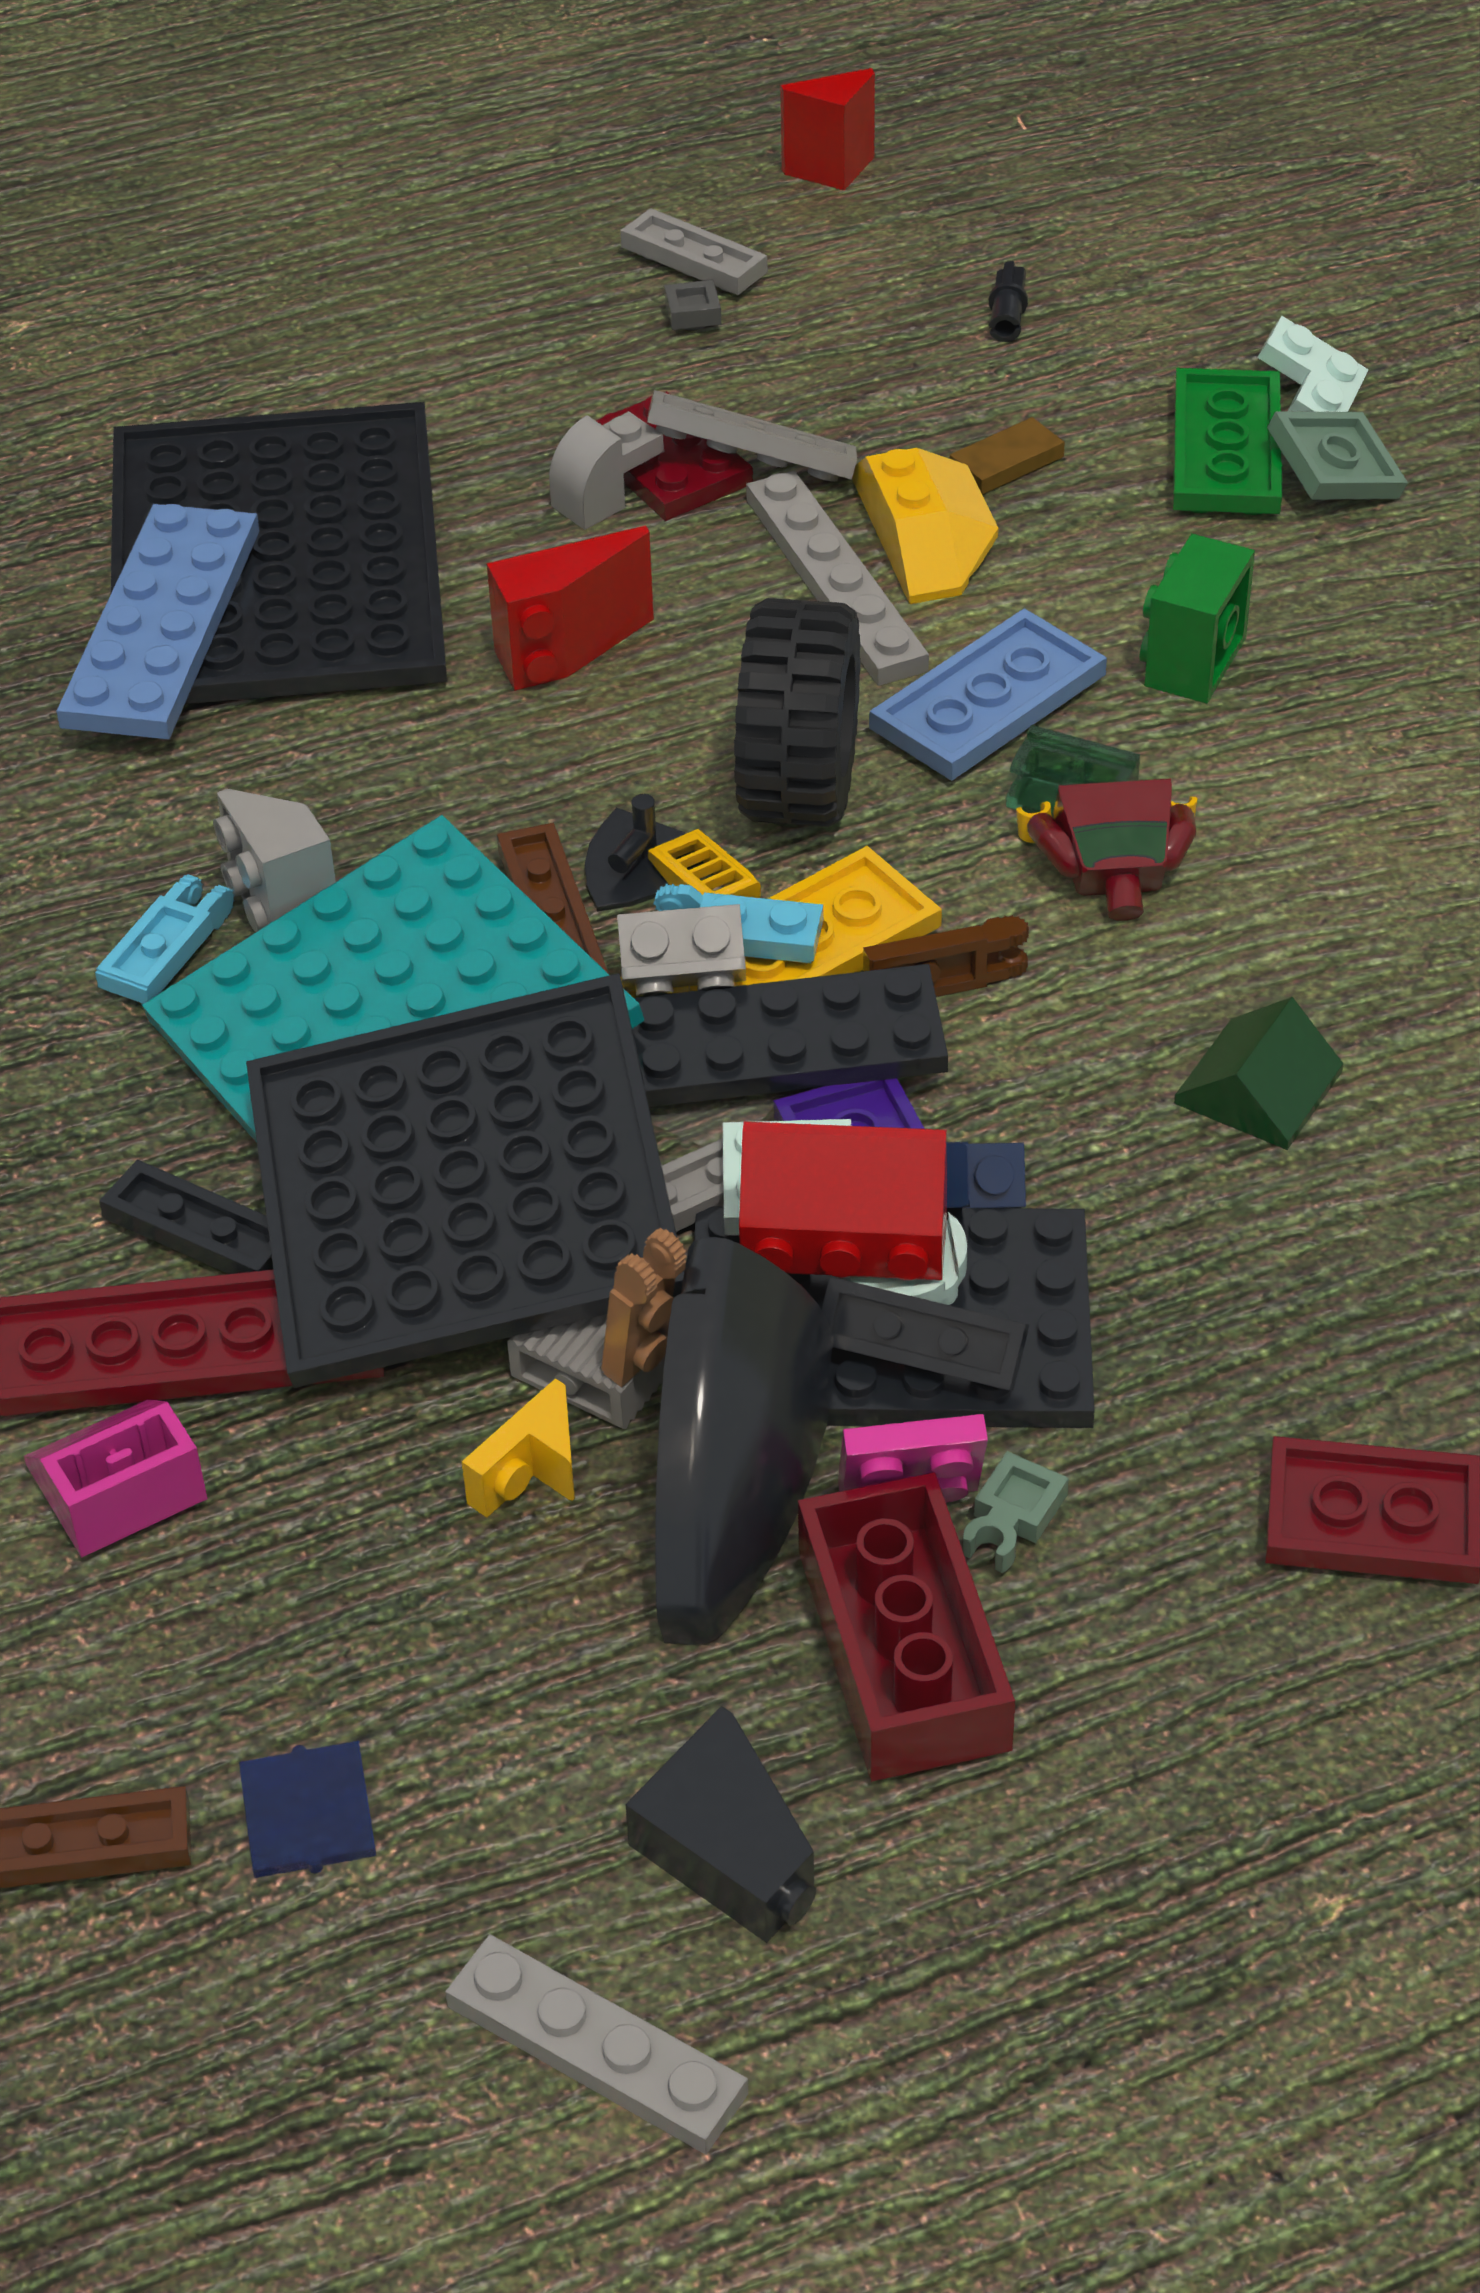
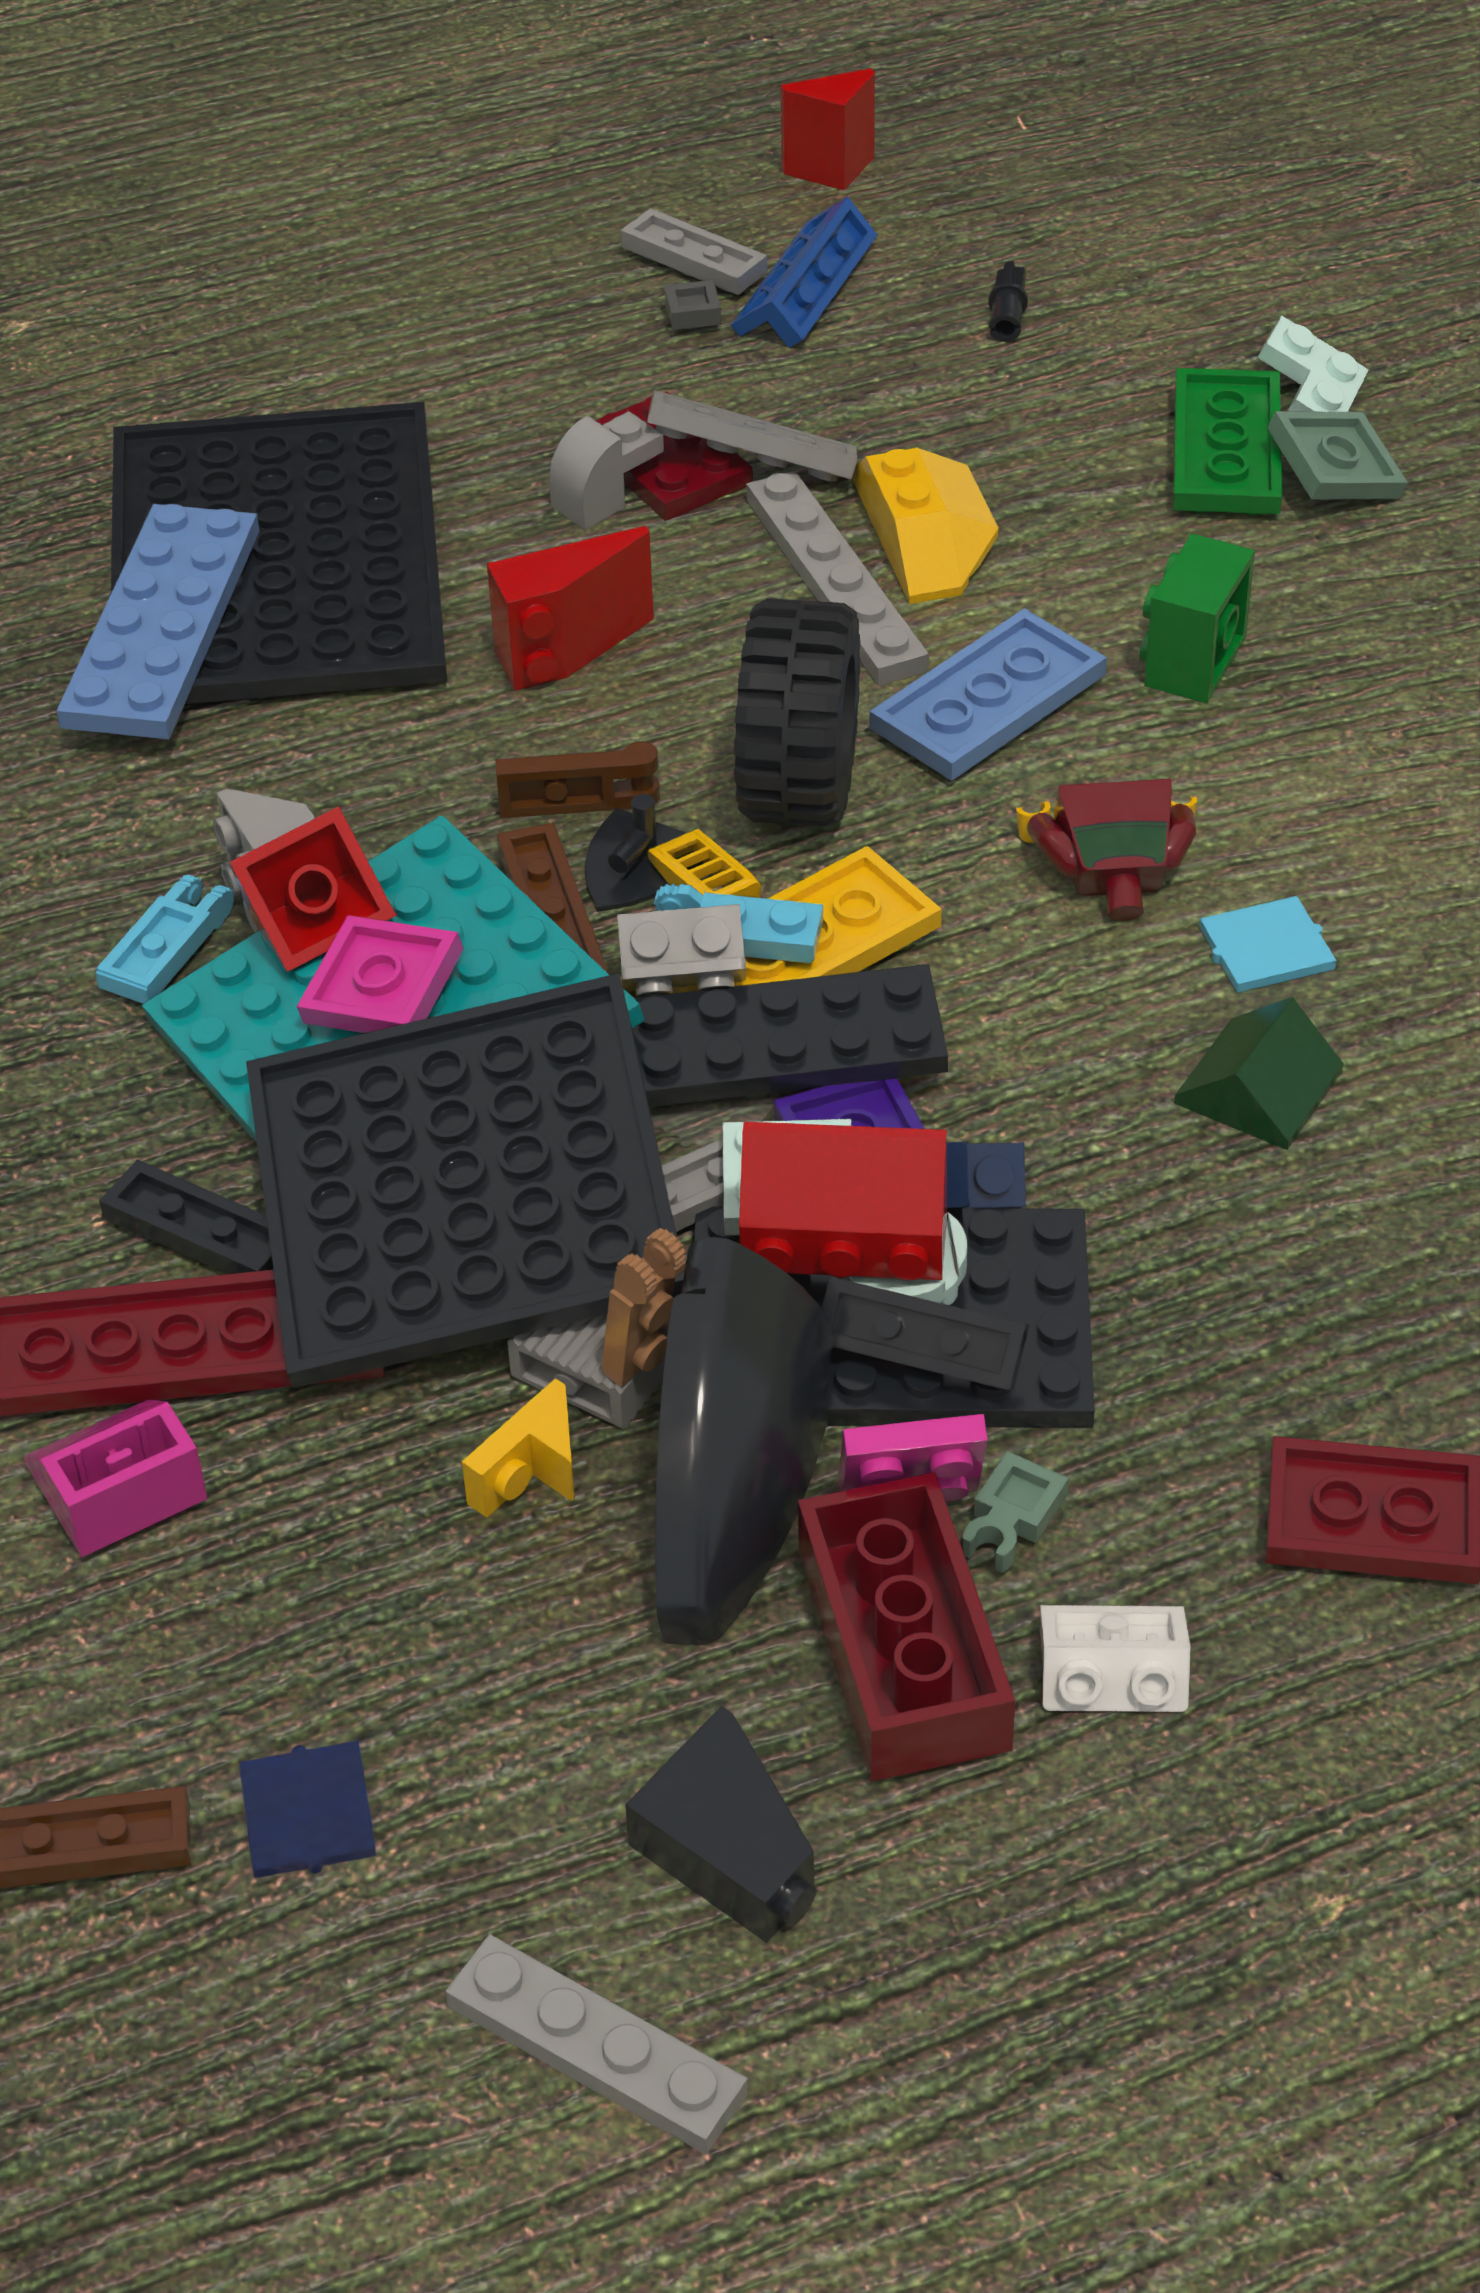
reddish brown hinge [863,915,1029,997] -> none
pearl gold tile [950,417,1065,494] -> none
clear green hinge [1006,725,1140,818] -> none
none -> red slope [229,806,397,972]
none -> dark pink plate [296,915,464,1033]
none -> reddish brown plate [495,742,660,818]
none -> blue fence [731,197,877,348]
none -> white bracket [1040,1605,1191,1712]
none -> medium azure piece [1199,896,1336,993]

